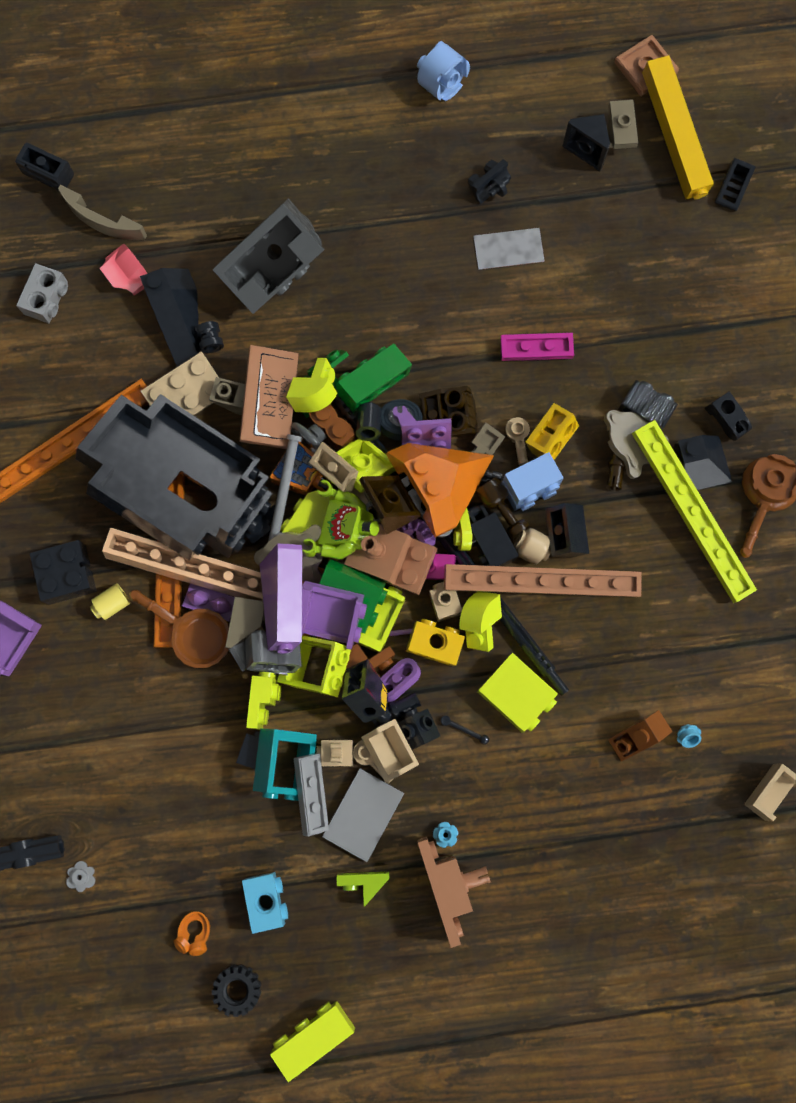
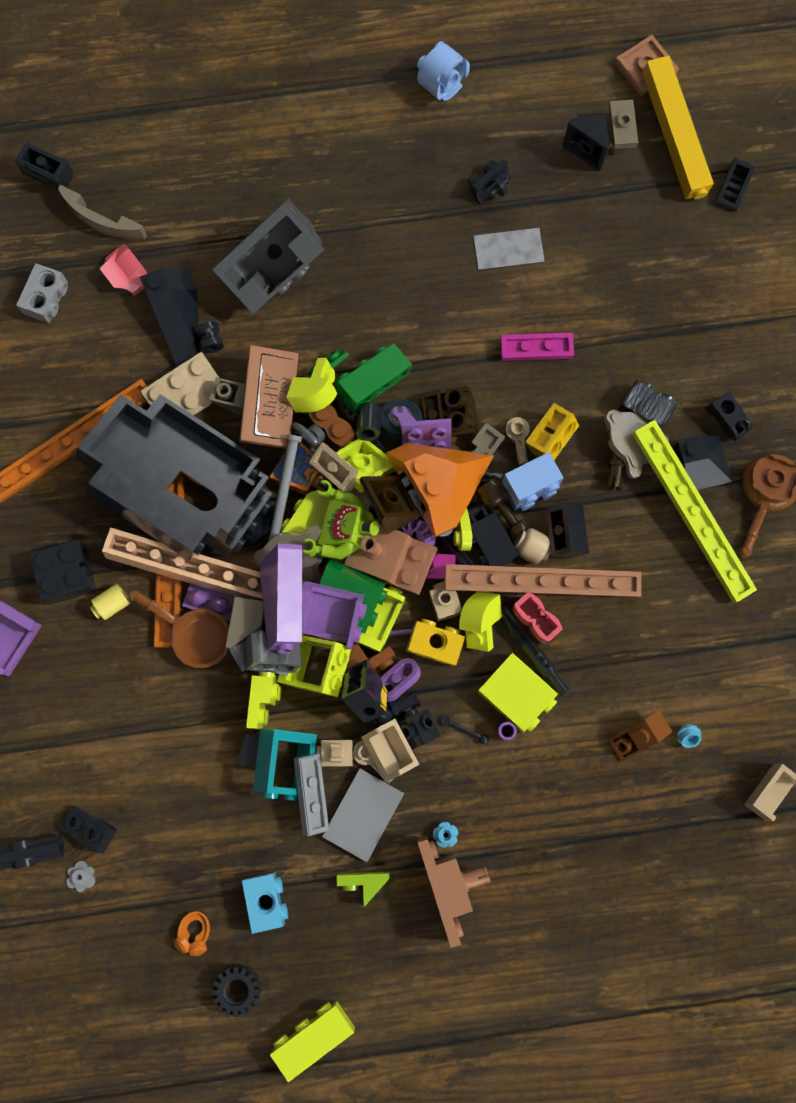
none -> black plate [60,805,117,854]
none -> medium lavender hinge [497,722,517,741]
none -> coral brick [512,592,562,644]

